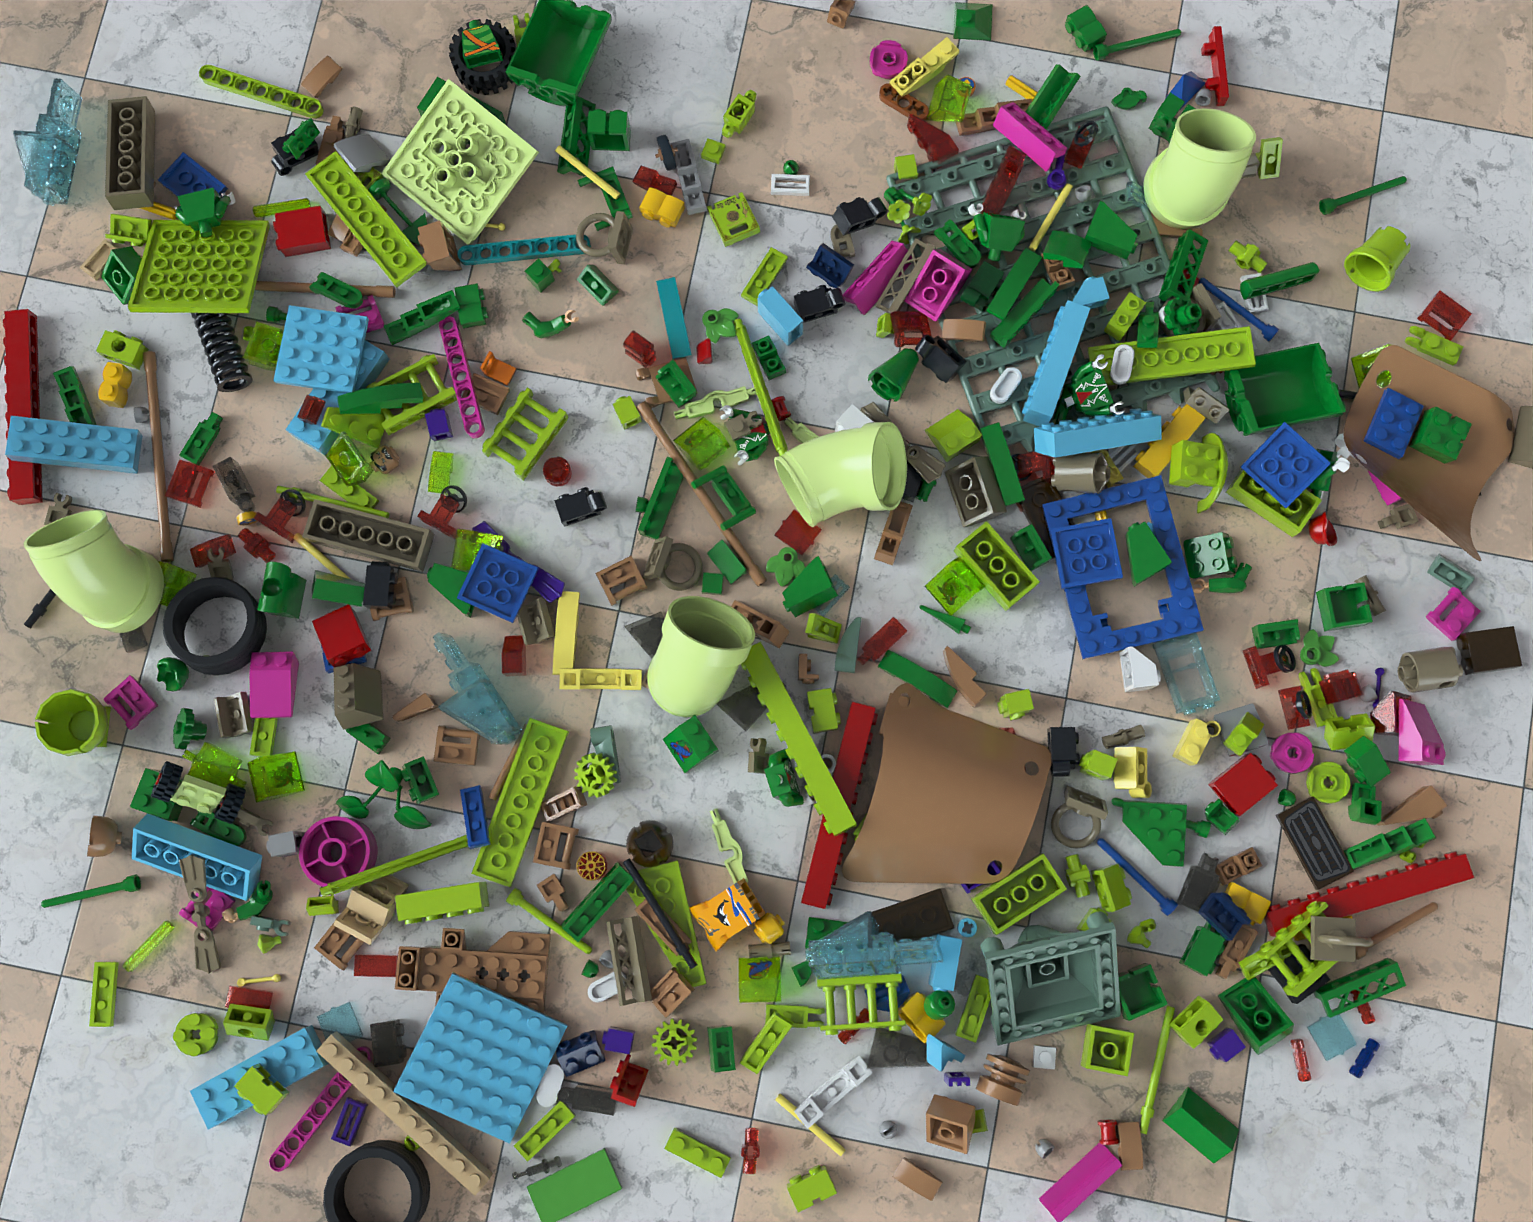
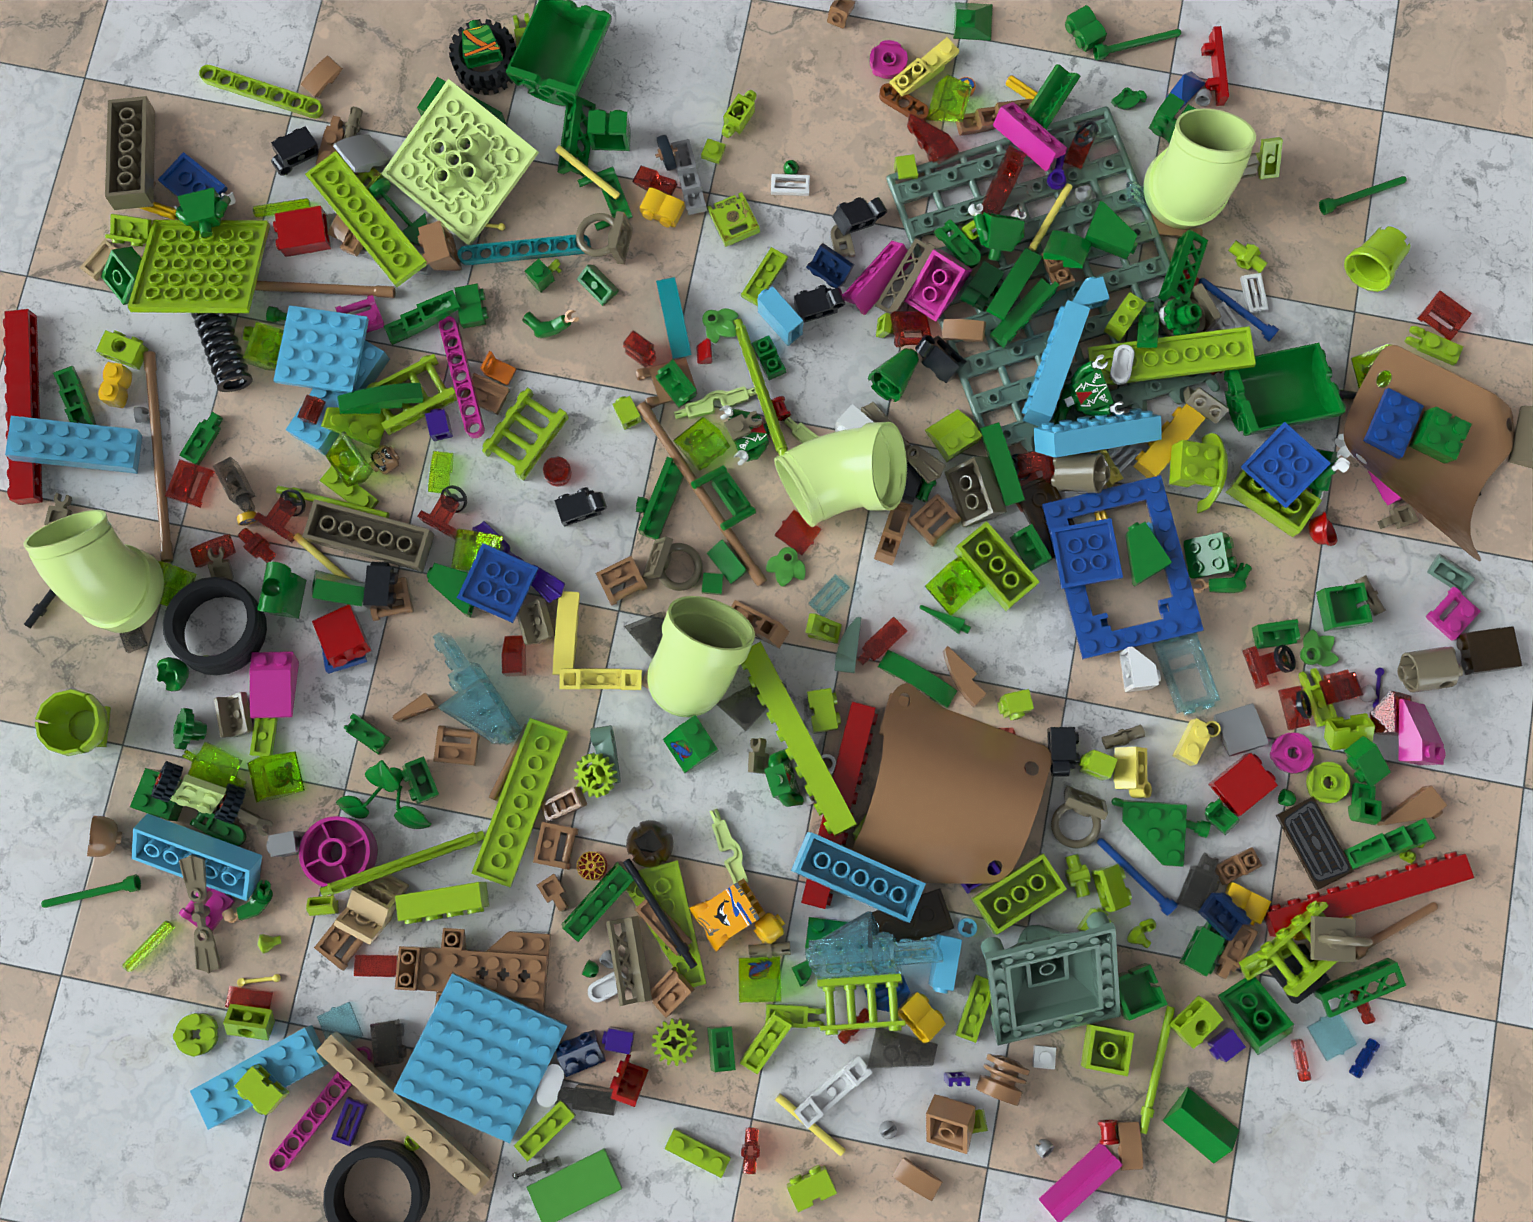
clear light blue wedge [13,78,82,206] -> none
lime plate [89,962,119,1027] -> none
dark pink plate [104,675,159,730] -> none
sand green plate [250,916,291,936] -> none
green hinge [282,118,320,159] -> none
green plate [309,272,363,309] -> none
dark tan slope [333,663,384,730] -> none
blue tile [460,785,491,849] -> none
lime piece [506,887,592,954] -> none
green slope [782,556,838,617] -> none
medium nougat bracket [798,654,819,684] -> none
lime plant [884,187,932,245] -> none
green head [924,990,955,1020] -> none
medium azure slope [927,1034,966,1071] -> none
white tile [990,367,1022,404] -> none
lime slope [1223,712,1264,756] -> none
green brick [1240,262,1320,300] -> none
none -> medium azure brick [791,832,926,923]
none -> medium nougat plate [908,493,962,547]

